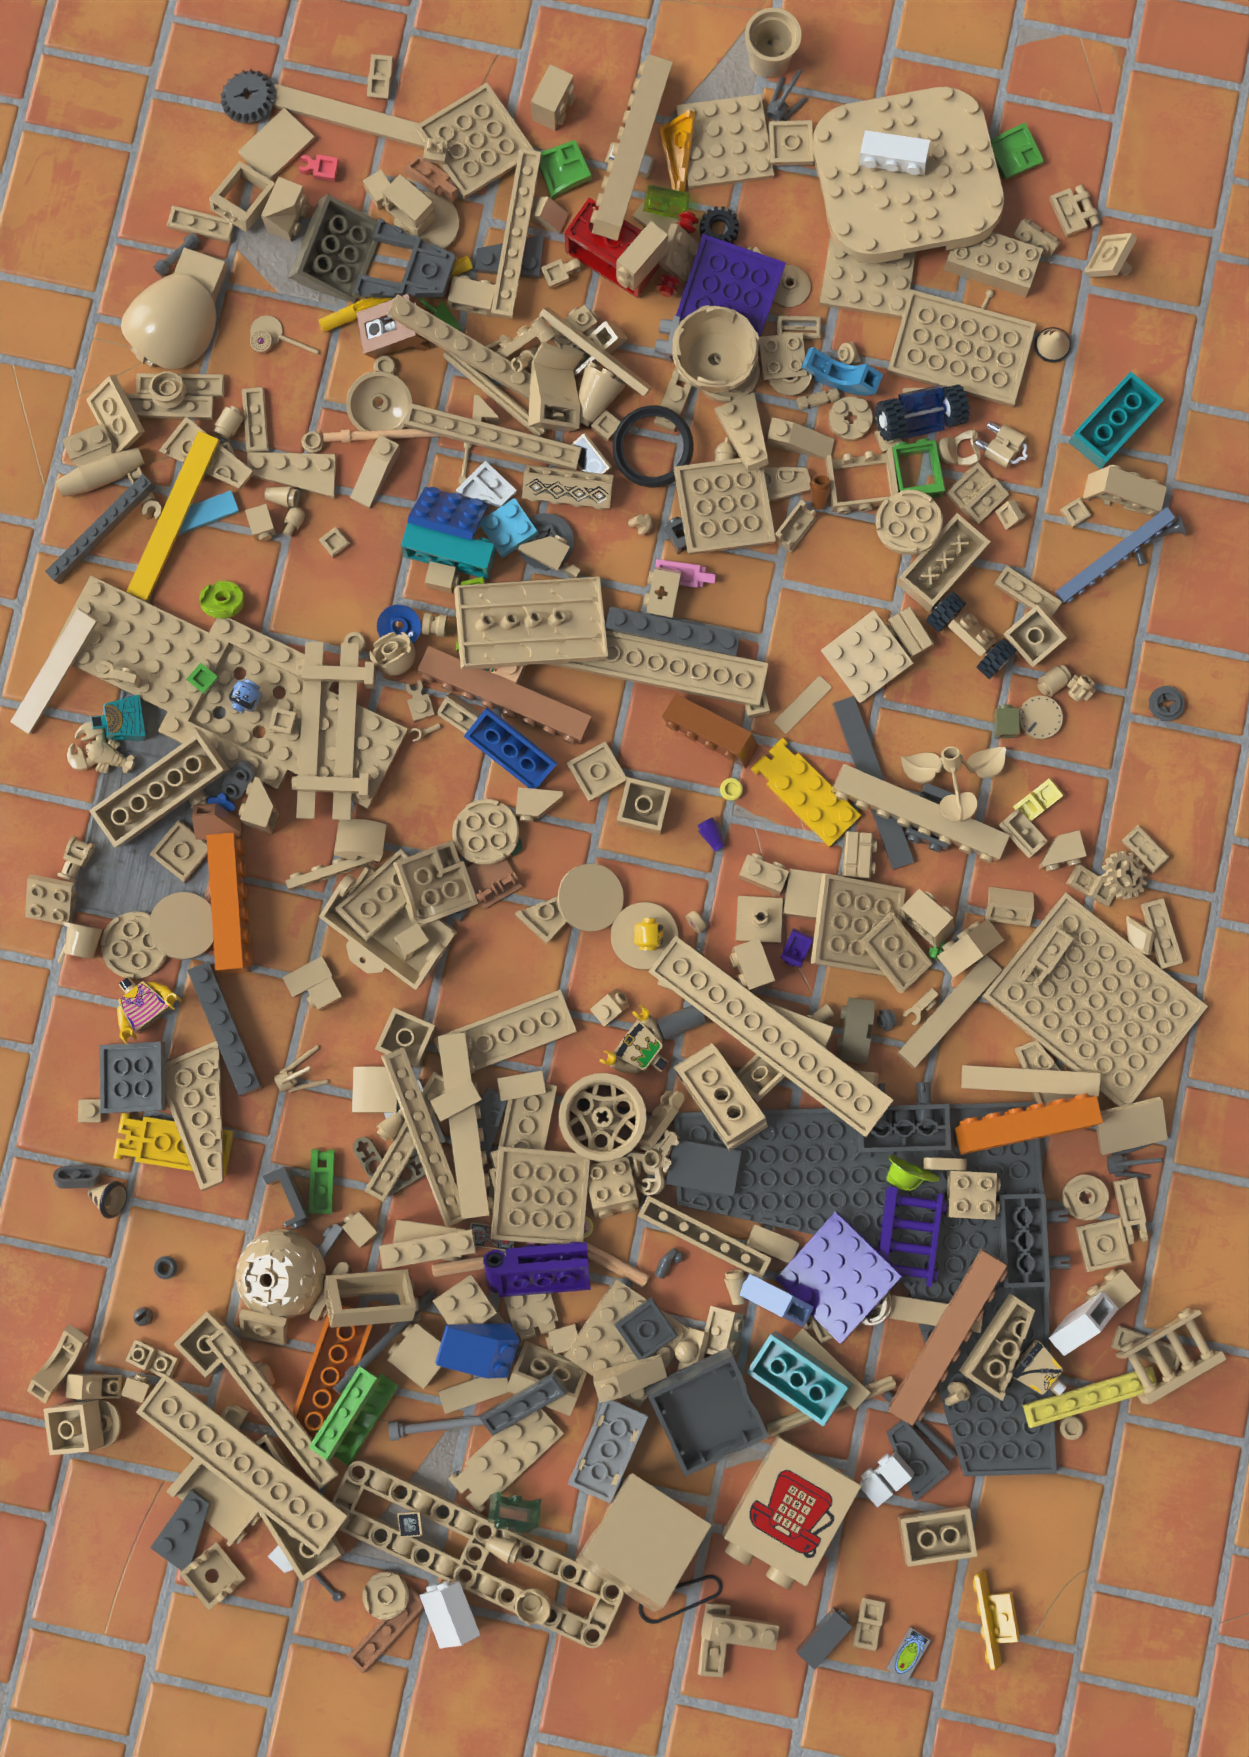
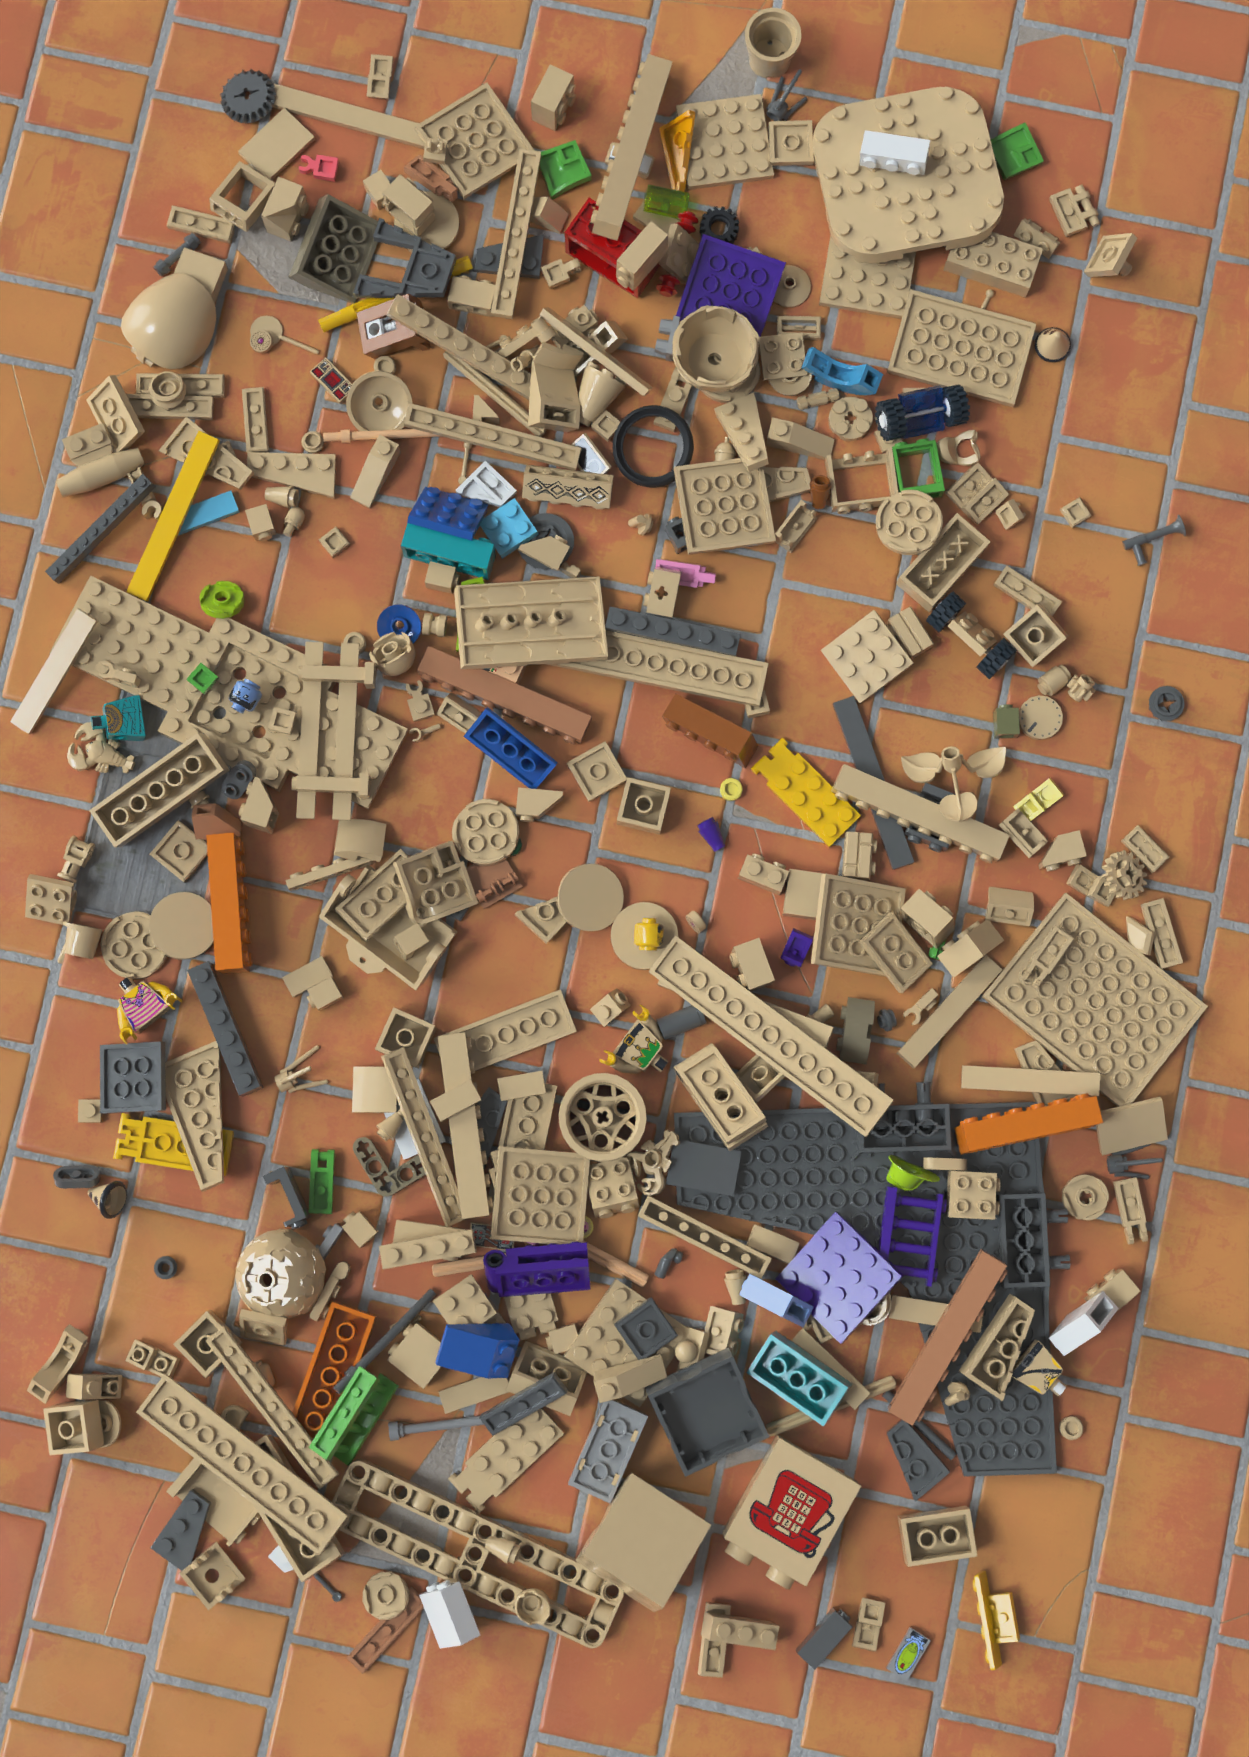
tan plate [121,1374,153,1403] -> none
dark grey hinge [133,1307,153,1326] -> none
blue piece [208,791,236,812] -> none
tan brick [214,406,244,440] -> none
tan piece [323,1269,419,1328] -> none
tan tile [365,1072,445,1202] -> none
slope [397,1510,424,1538] -> none
bright green piece [416,297,462,331] -> none
clear green window [488,1491,541,1534] -> none
black piece [638,1575,722,1624] -> none
tan hinge [639,1090,685,1146] -> none
tan tile [735,896,783,944] -> none
tan sticker [774,676,832,733] -> none
tan plate [838,342,861,365] -> none
white piece [860,1451,915,1507] -> none
tan piece [976,421,1028,469] -> none
light yellow tile [1023,1366,1157,1428] -> none
sand blue piece [1055,507,1175,604] -> none
teal brick [1068,371,1164,470] -> none
tan tile [1075,1217,1132,1272] -> none
tan wedge [1083,465,1167,516] -> none
tan tile [1110,1325,1180,1371] -> none
tan fence [1115,1308,1226,1404] -> none
none -> tile [310,357,352,404]

